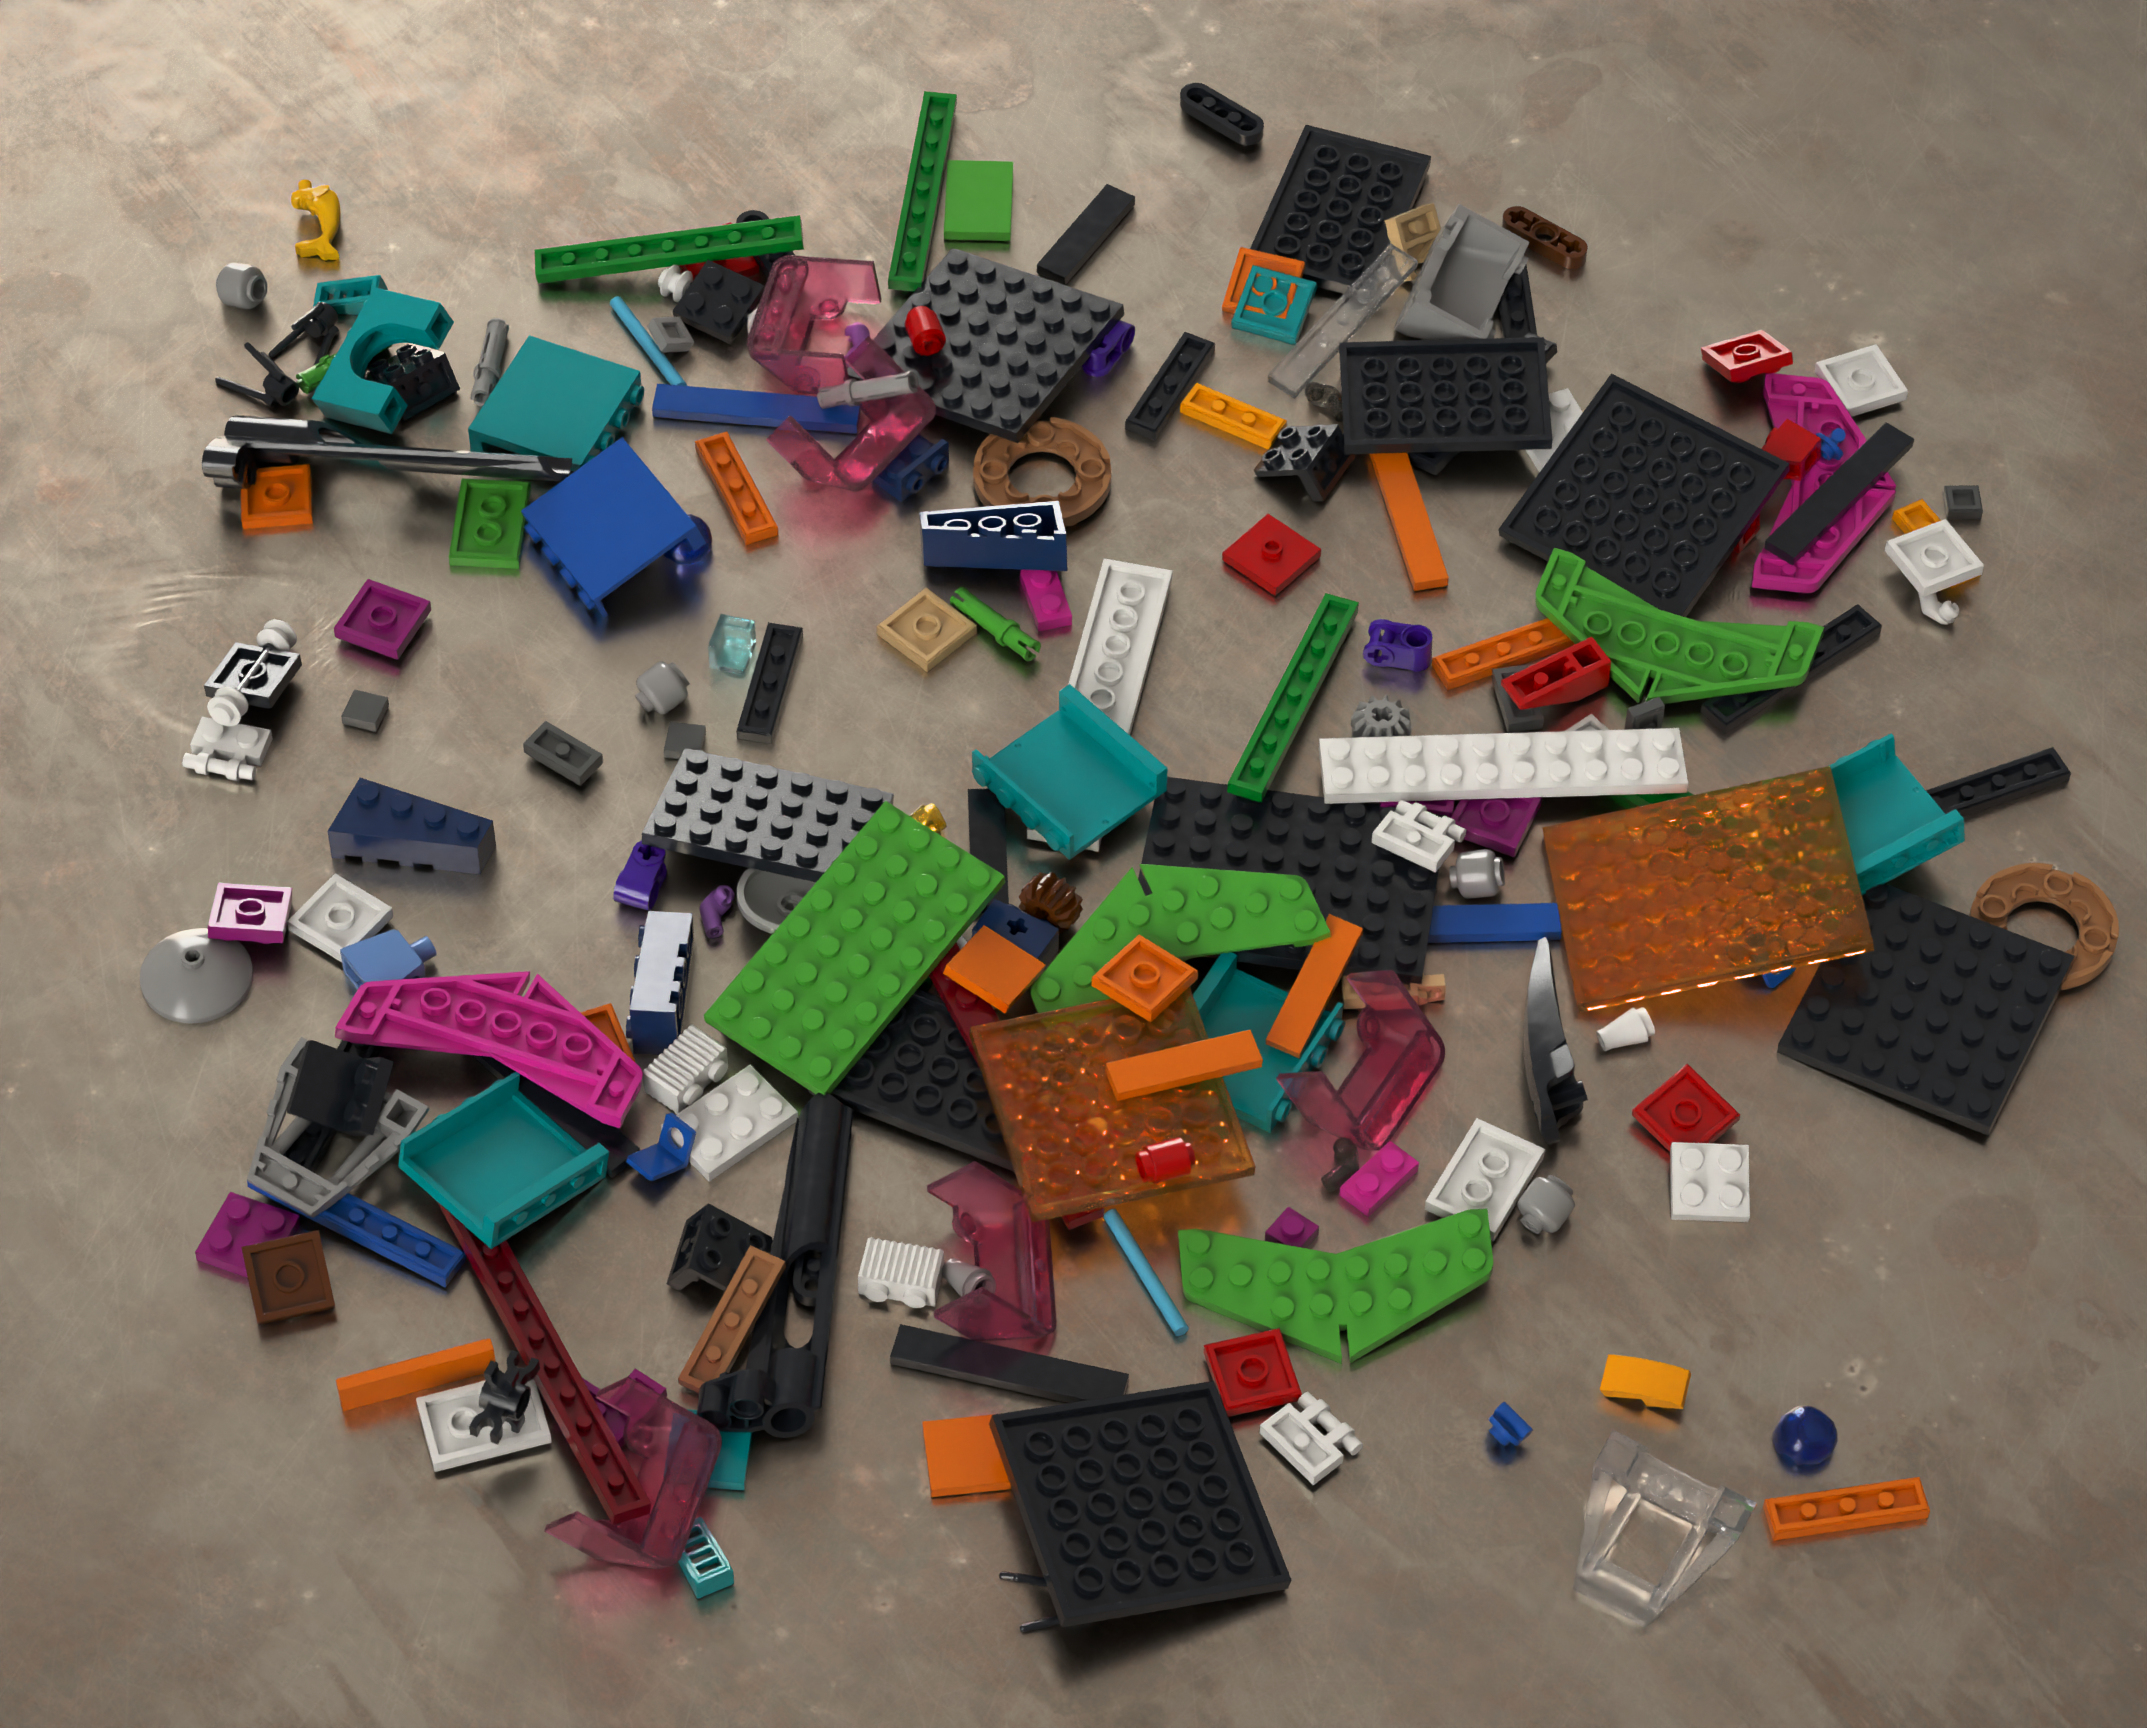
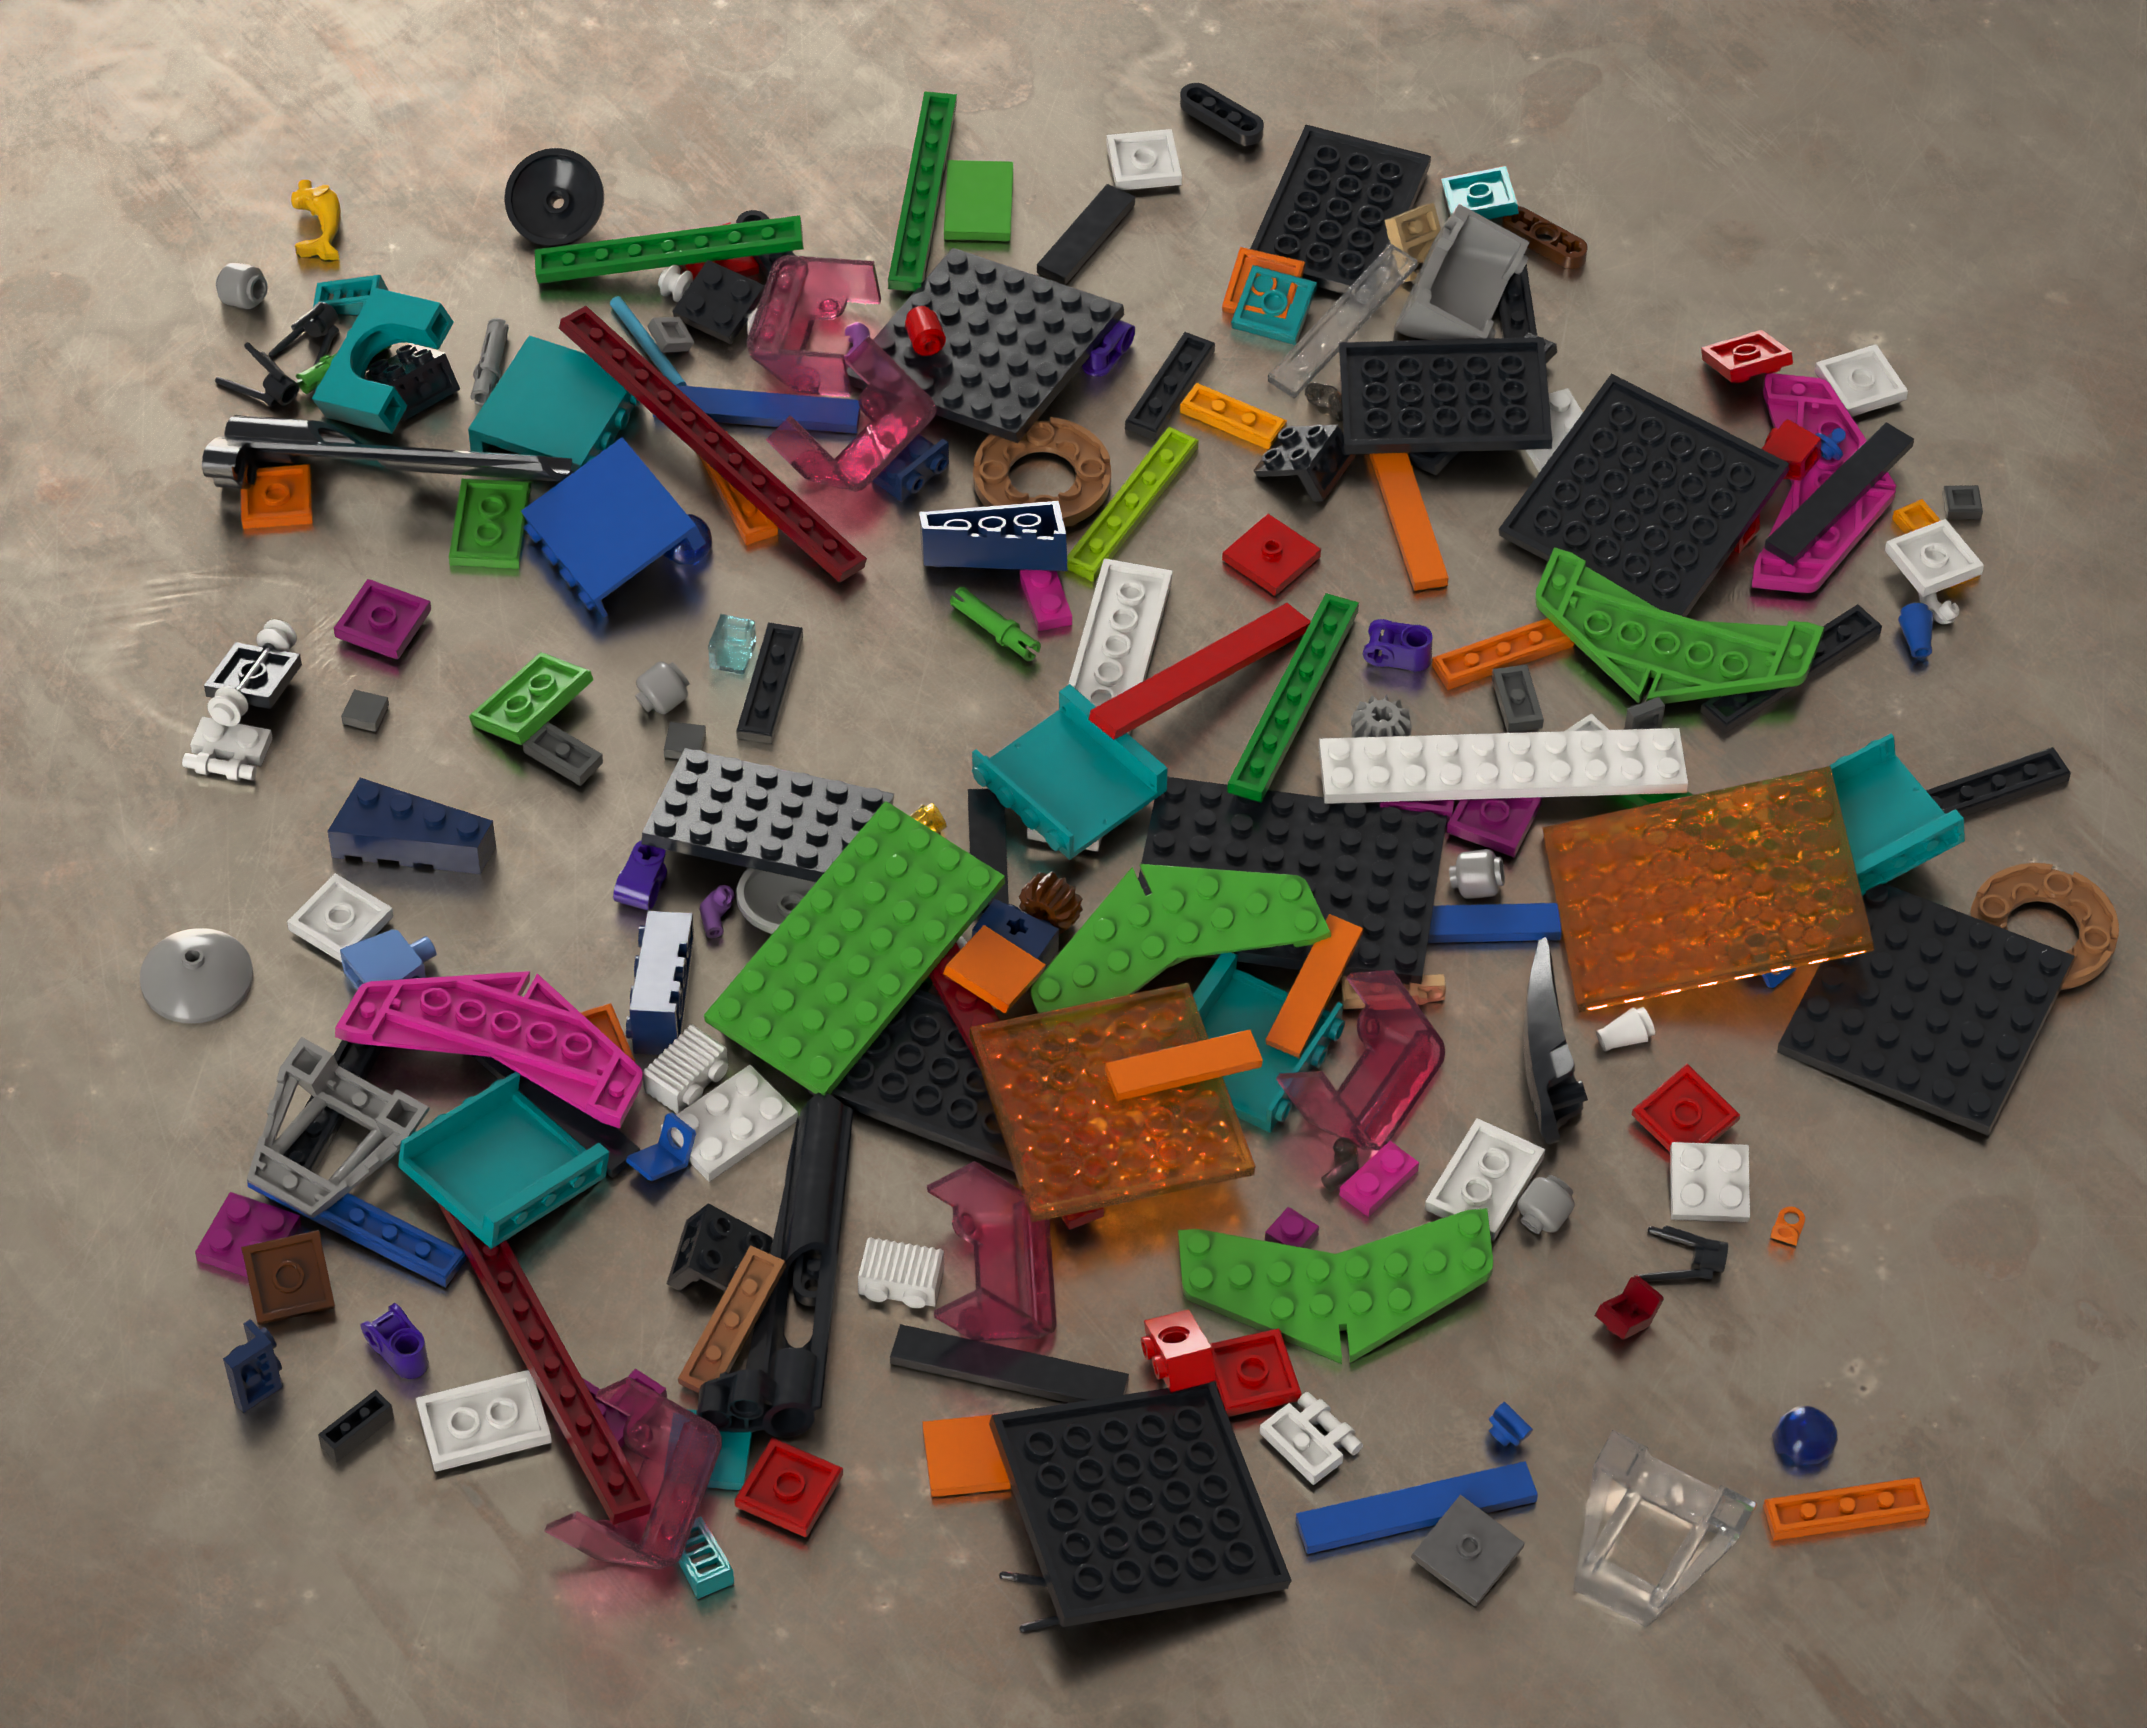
magenta plate [208,883,292,944] -> none
black bracket [287,1040,394,1136] -> none
orange tile [336,1338,496,1412] -> none
black pin [469,1350,540,1445] -> none
light grey pin [817,371,919,409] -> none
tan tile [877,588,977,672] -> none
light grey cone [942,1258,996,1305] -> none
orange tile [1091,934,1198,1023] -> none
medium azure bar [1103,1209,1189,1336] -> none
red brick [1135,1137,1196,1184] -> none
white plate [1372,800,1466,873] -> none
red slope [1501,636,1611,710] -> none
light orange slope [1600,1354,1691,1409] -> none
none -> dark blue bracket [223,1319,282,1413]
none -> black piece [318,1390,394,1463]
none -> dark purple piece [360,1303,429,1379]
none -> bright green tile [469,652,594,745]
none -> black dish [504,148,604,247]
none -> dark red plate [559,306,867,583]
none -> red plate [735,1437,843,1537]
none -> lime tile [1067,427,1199,582]
none -> red tile [1088,603,1311,740]
none -> white plate [1107,129,1182,190]
none -> red brick [1141,1309,1216,1392]
none -> blue tile [1295,1461,1538,1554]
none -> flat silver plate [1411,1494,1525,1607]
none -> teal plate [1441,166,1519,219]
none -> dark red bracket [1594,1275,1664,1340]
none -> black plant [1634,1225,1728,1282]
none -> orange piece [1770,1207,1805,1246]
none -> blue cone [1898,603,1933,658]

